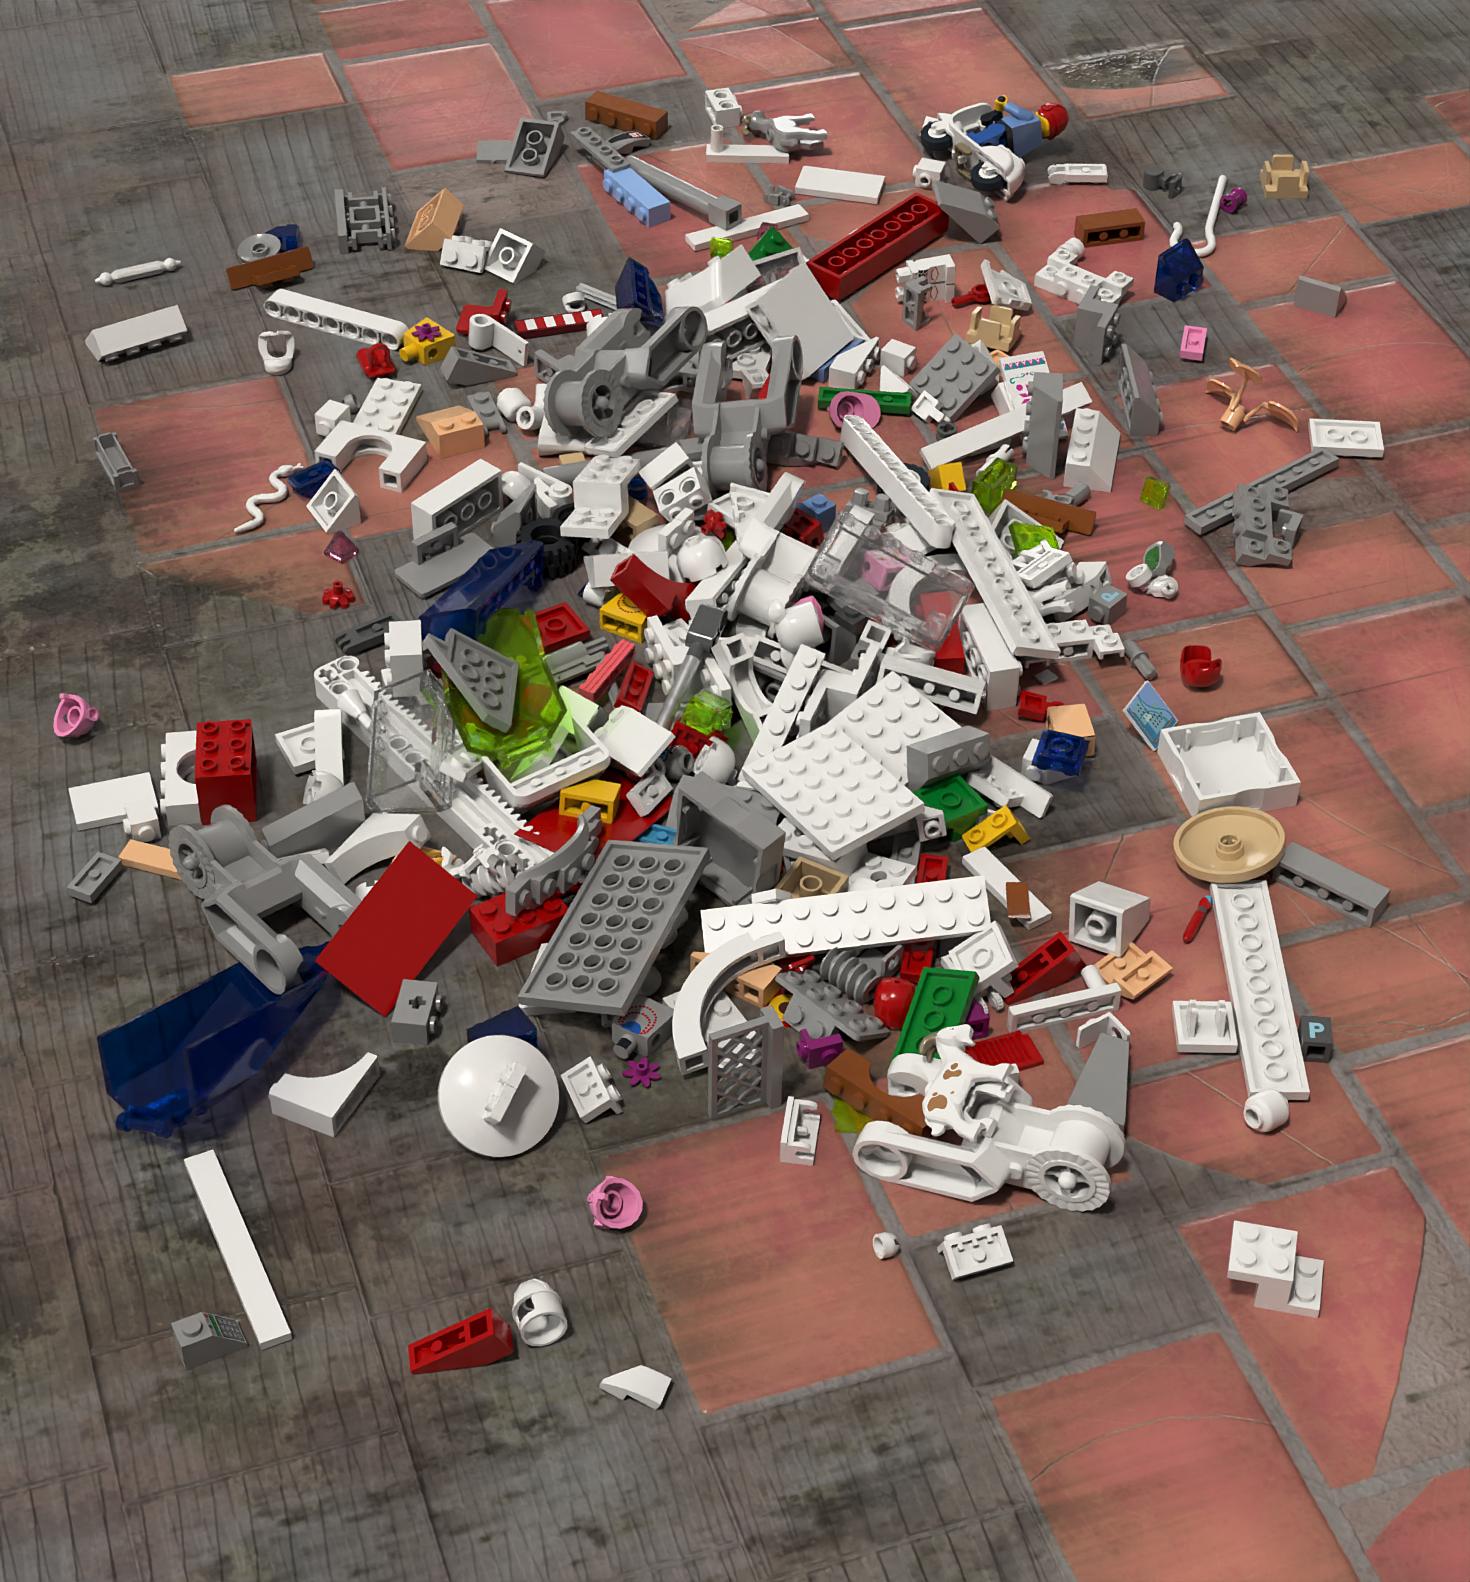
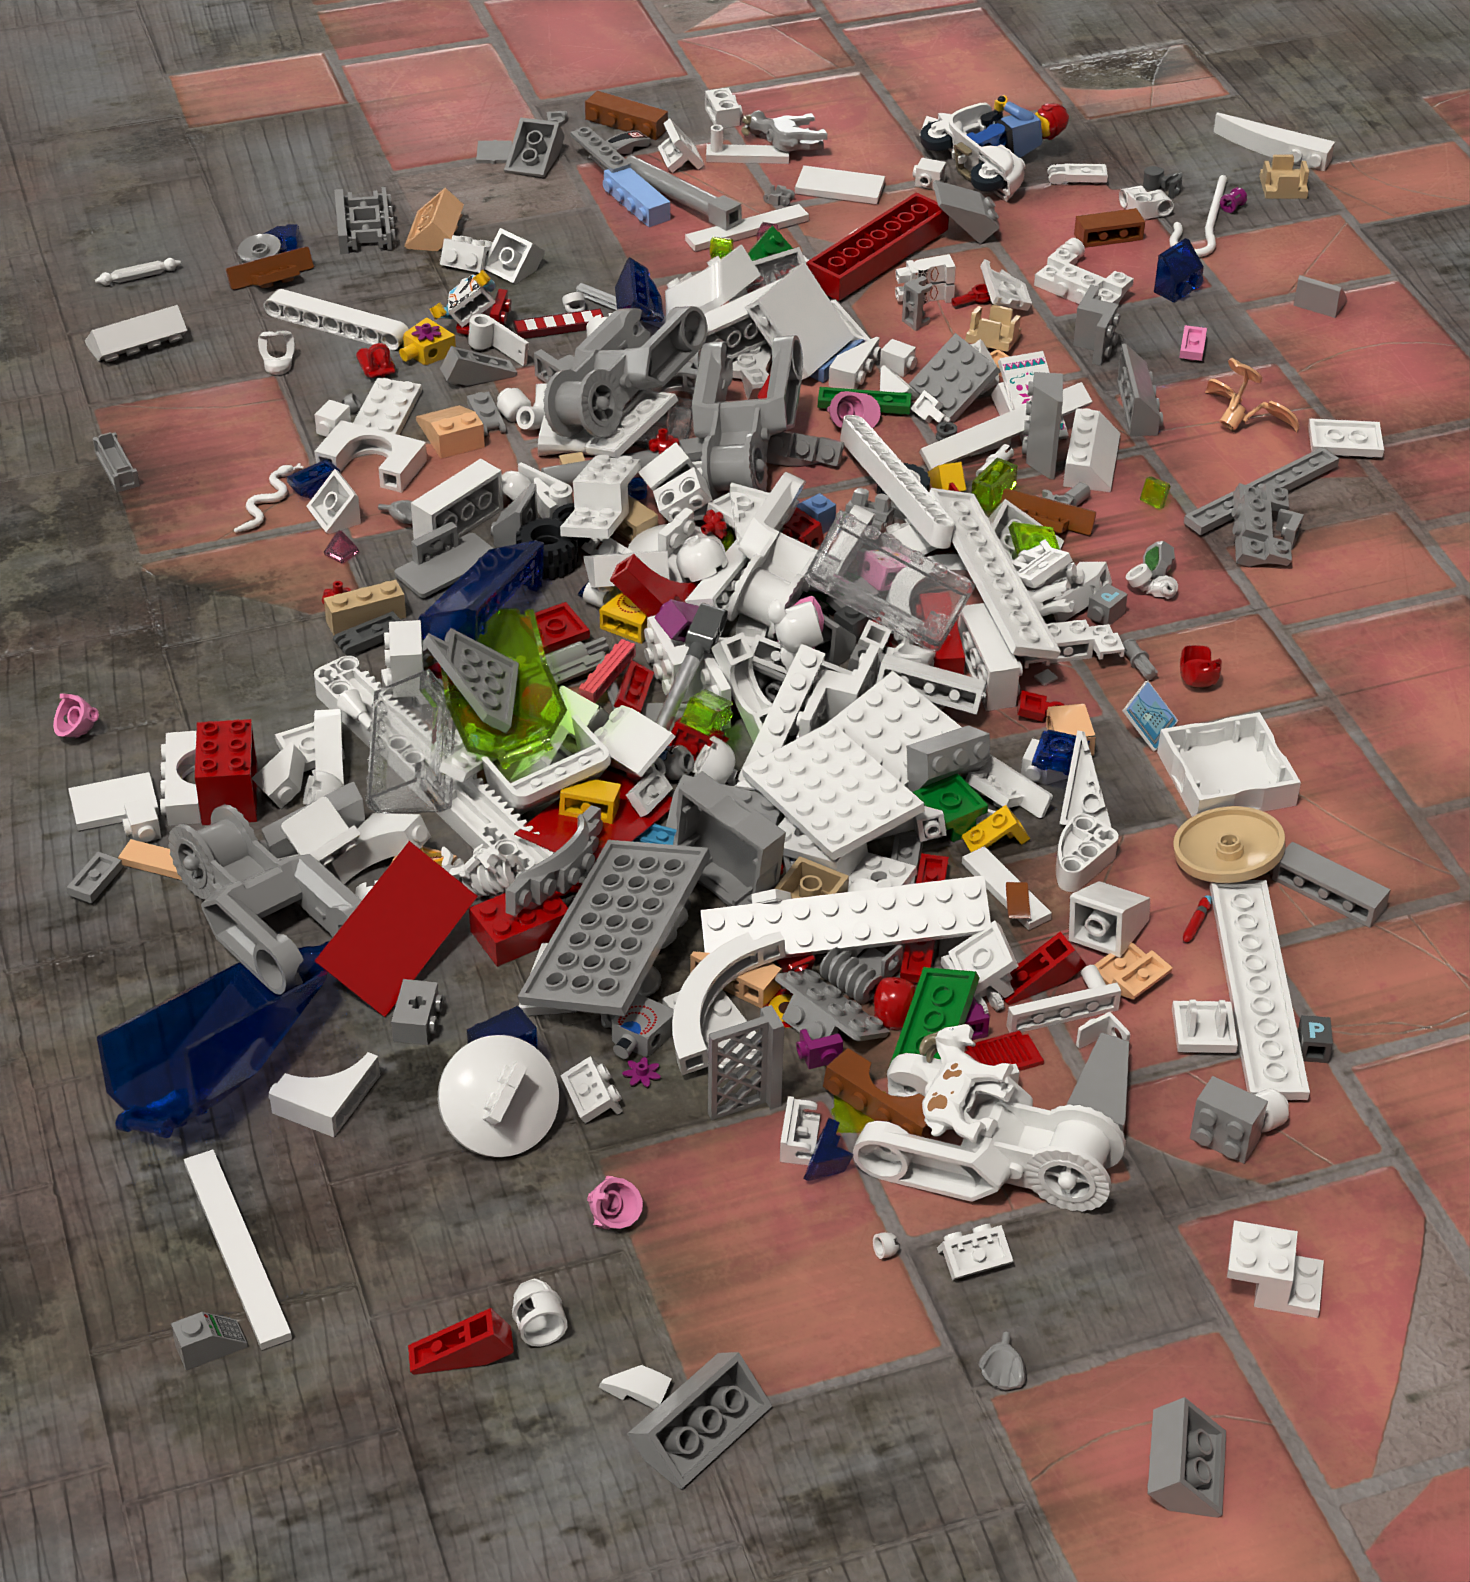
none -> white slope [252,742,306,809]
none -> white bracket [281,797,360,867]
none -> tan brick [324,580,406,636]
none -> light grey piece [378,500,413,524]
none -> torso [429,269,496,327]
none -> light grey slope [627,1352,772,1489]
none -> red plant [648,428,680,455]
none -> magenta brick [654,599,699,642]
none -> white bracket [658,118,705,173]
none -> clear blue slope [803,1118,853,1181]
none -> light grey piece [978,1332,1026,1390]
none -> white beam [1056,814,1119,892]
none -> white wing [1060,730,1112,828]
none -> white piece [1119,186,1174,220]
none -> light grey slope [1147,1397,1226,1518]
none -> light grey brick [1189,1076,1268,1164]
none -> white slope [1214,112,1335,171]

